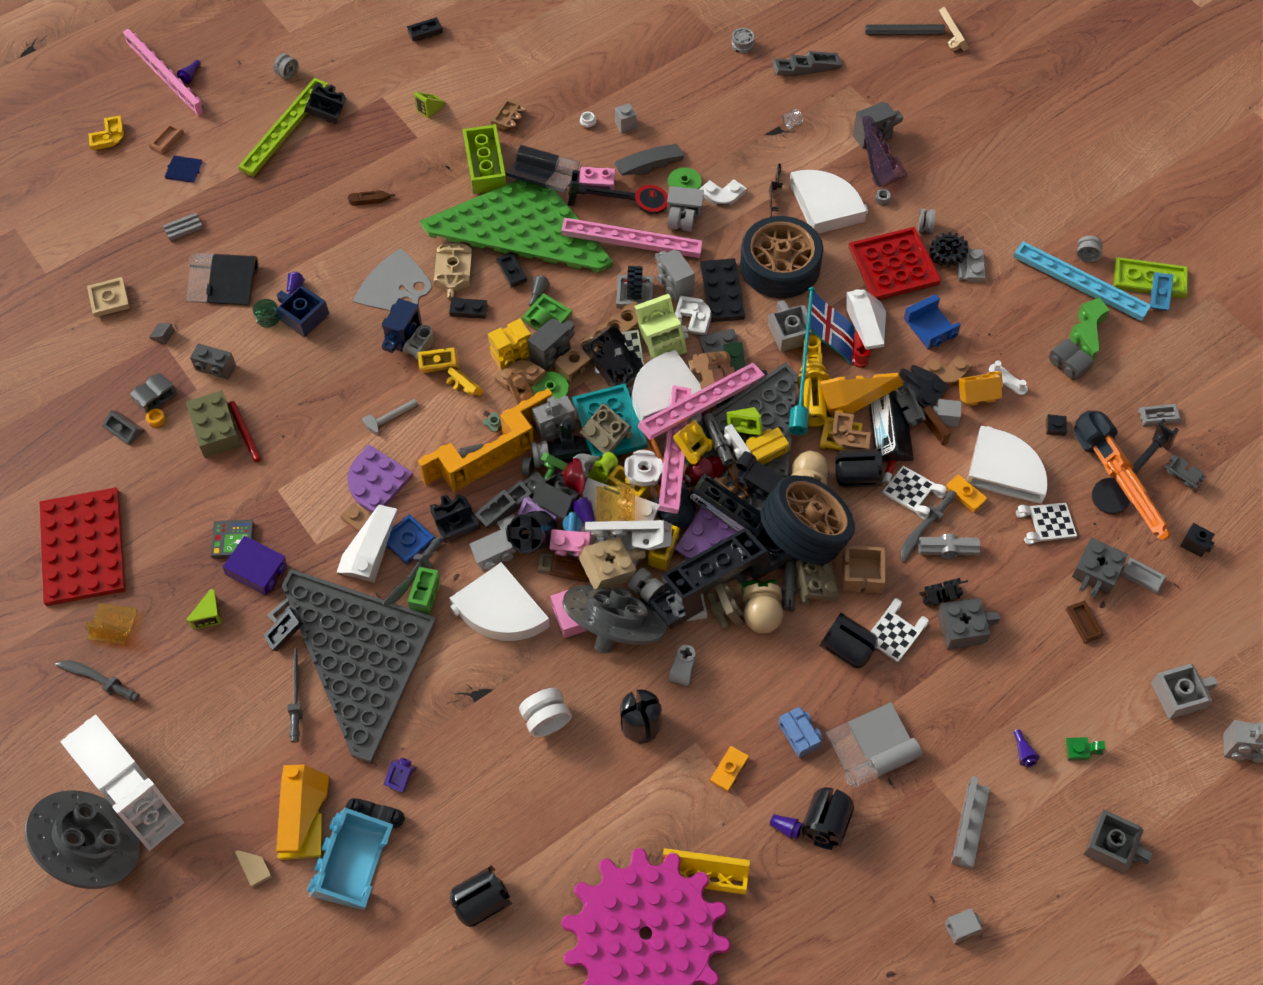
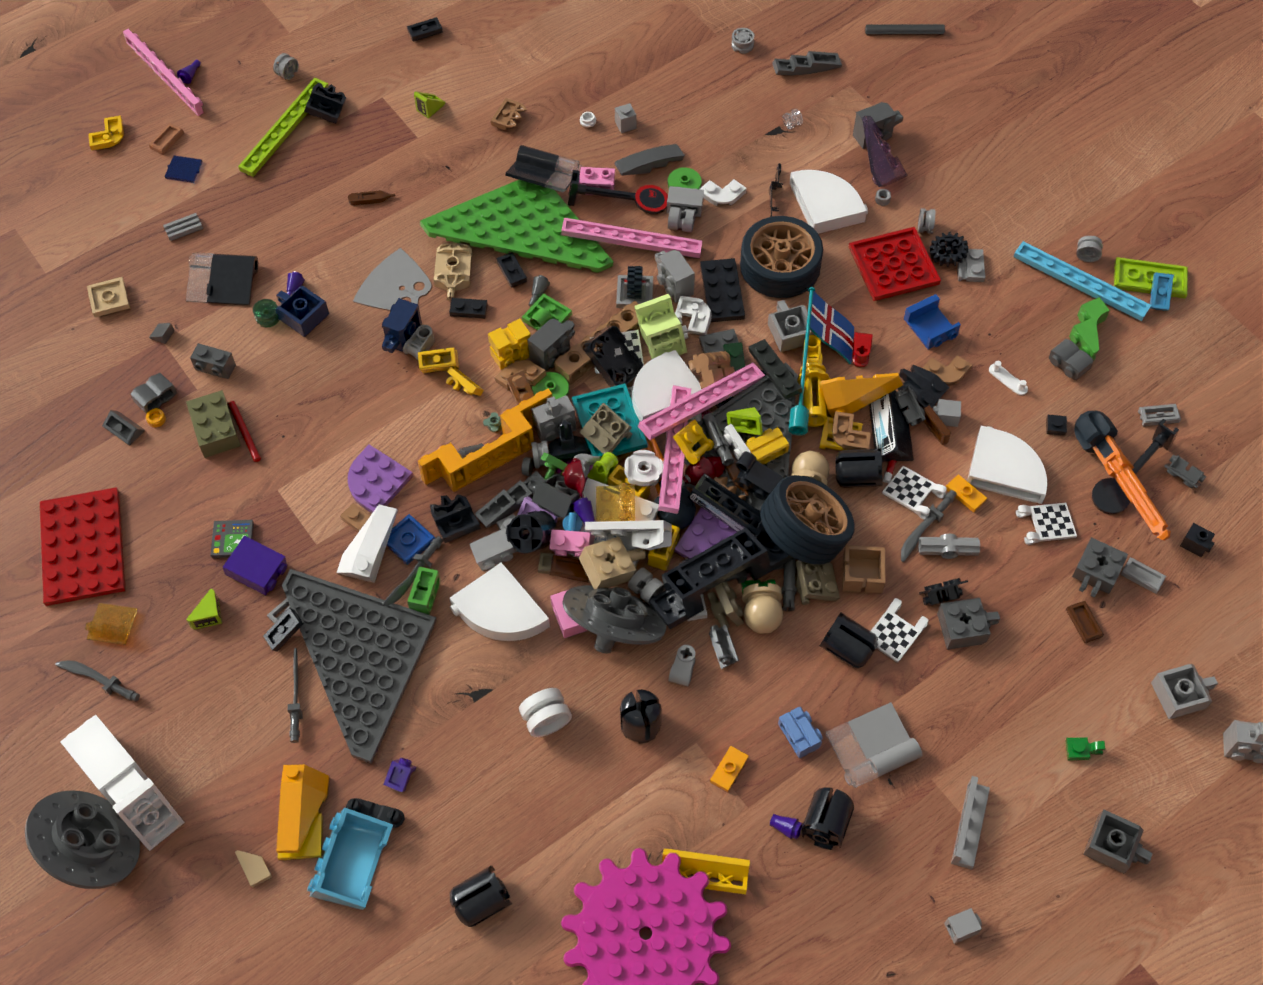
light grey piece [362,399,418,436] -> none
lime brick [462,124,507,194] -> none
white wedge [846,289,886,350] -> none
tan hinge [939,7,969,52] -> none
light orange hinge [959,371,1003,406] -> none
dark purple cone [1013,729,1040,767] -> none
none -> dark grey hinge [709,625,739,669]
none -> pearl dark grey plate [749,339,802,400]

